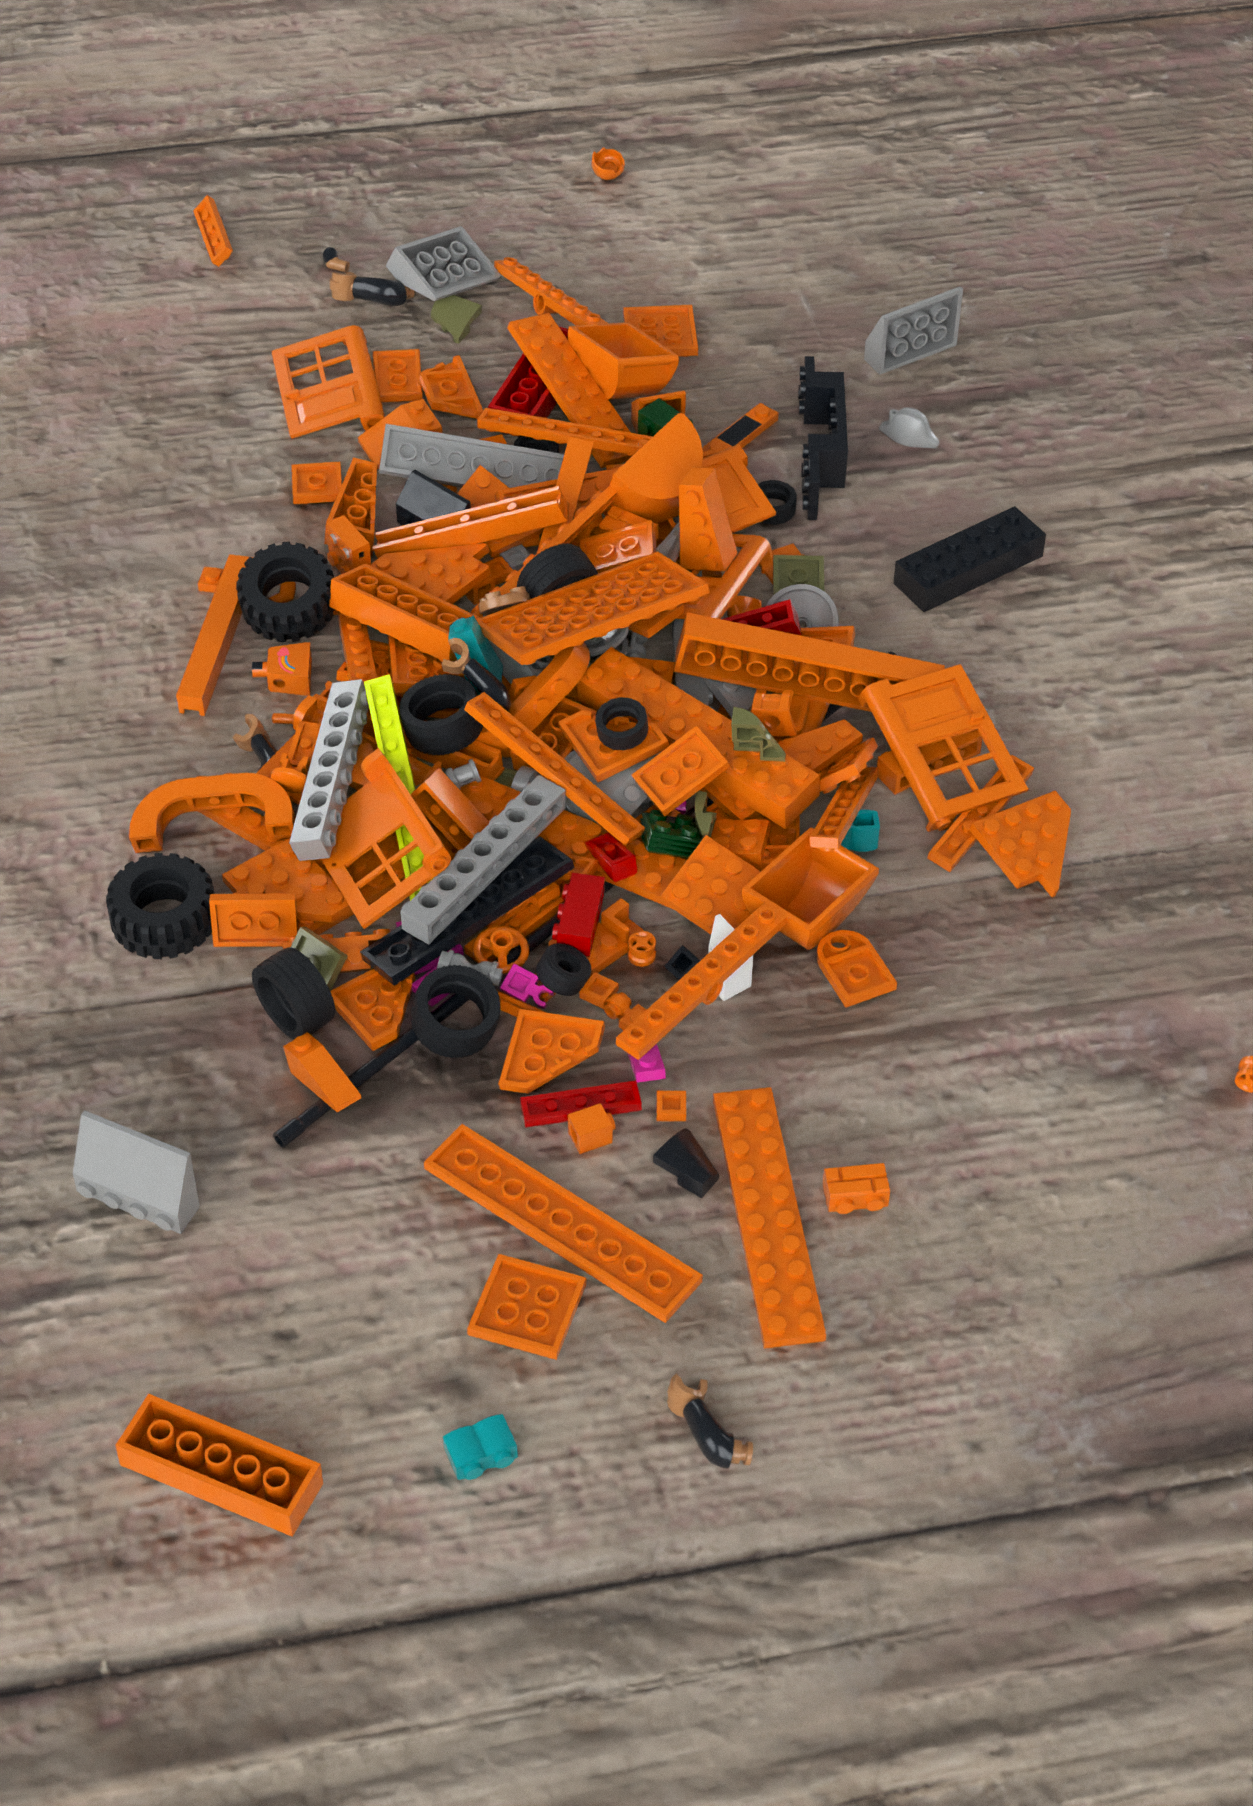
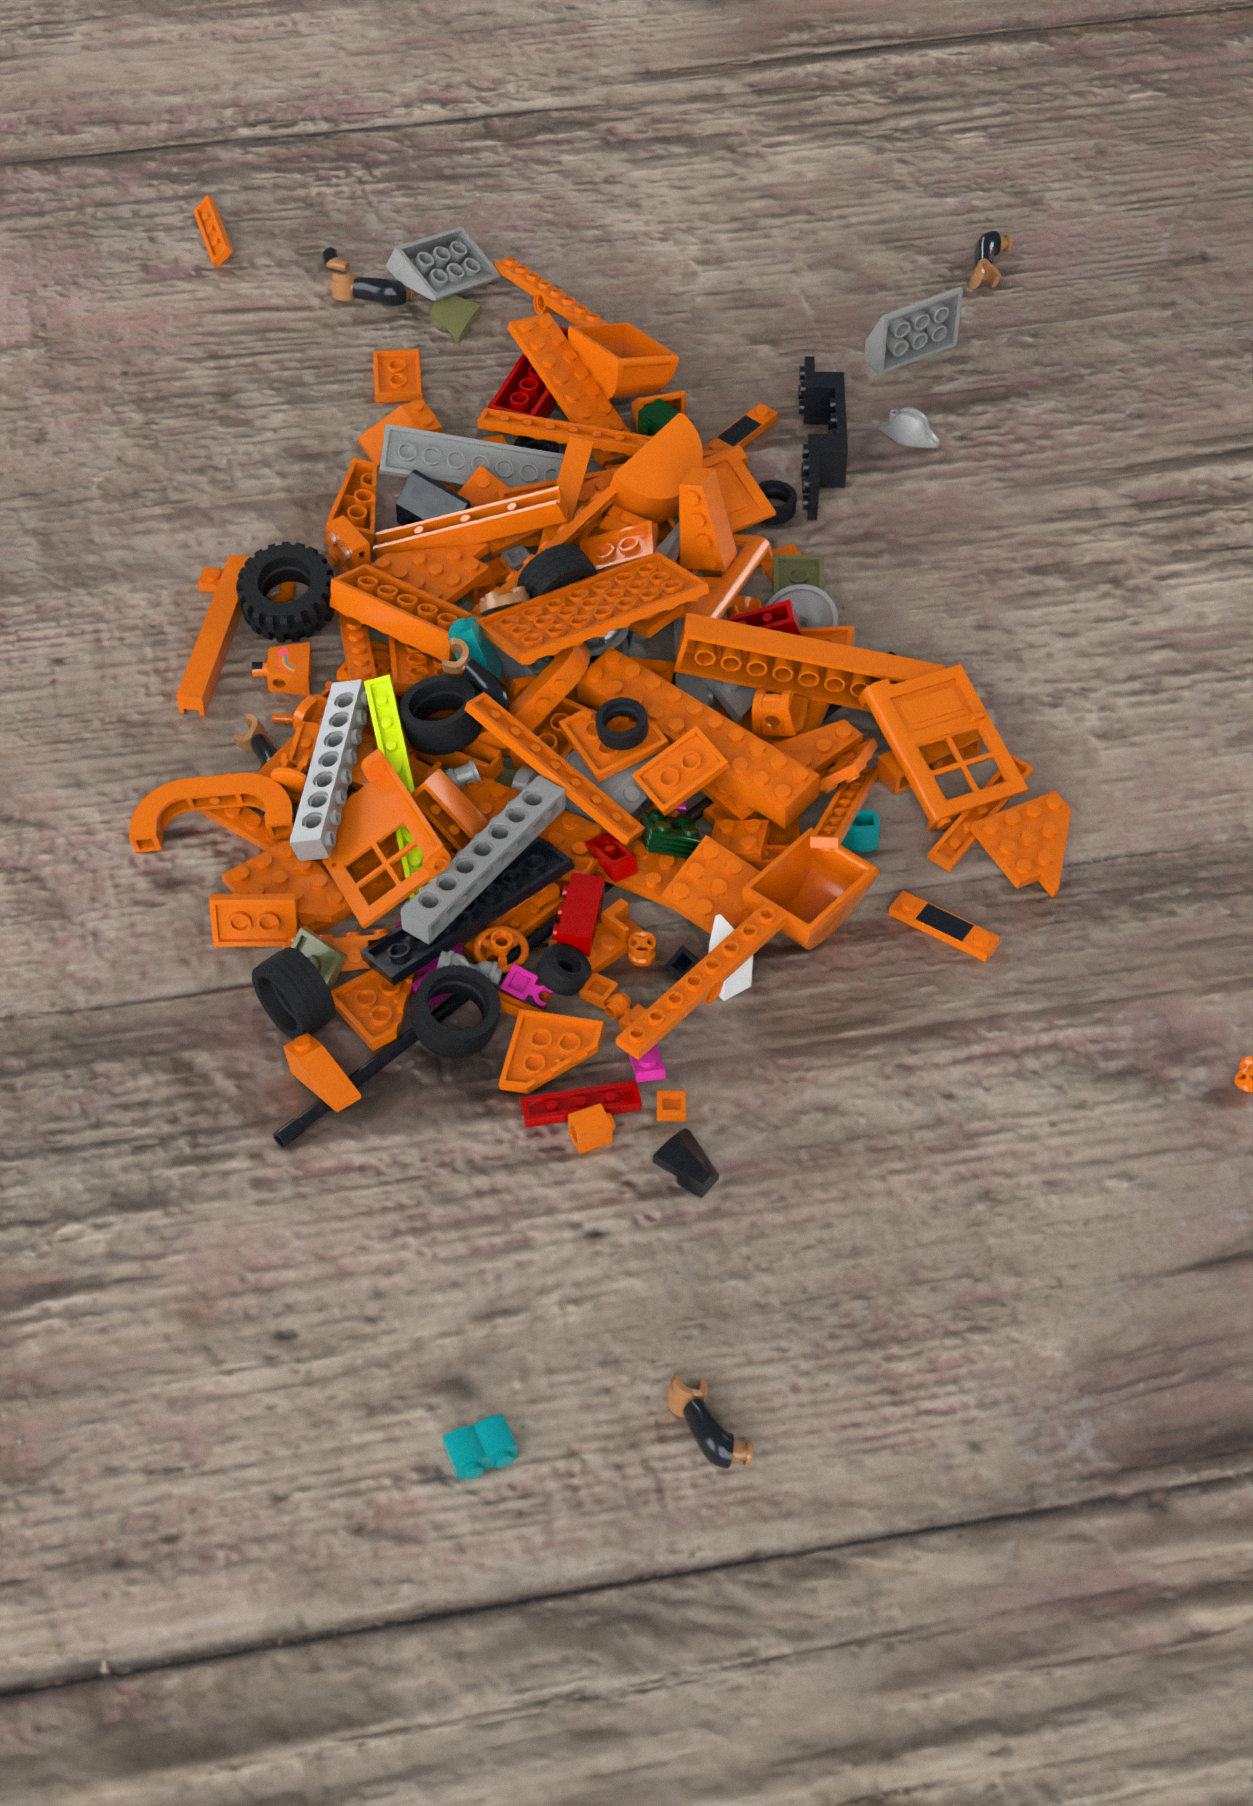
light grey slope [73,1110,200,1234] -> none
black tyre [106,853,215,960] -> none
orange brick [115,1393,323,1537] -> none
orange door [271,325,385,439] -> none
orange plate [291,462,342,504] -> none
orange wing [419,355,484,419] -> none
orange plate [424,1124,703,1323] -> none
orange plate [467,1254,586,1360] -> none
orange hair [592,147,625,180] -> none
orange plate [623,305,698,357] -> none
olive slope [695,791,717,839] -> none
orange plate [713,1087,826,1349] -> none
olive slope [731,707,786,762] -> none
orange plate [817,930,897,1008] -> none
orange brick [823,1163,890,1214] -> none
black brick [893,506,1046,612] -> none
none -> orange plate [888,890,1001,962]
none -> piece [969,231,1012,290]

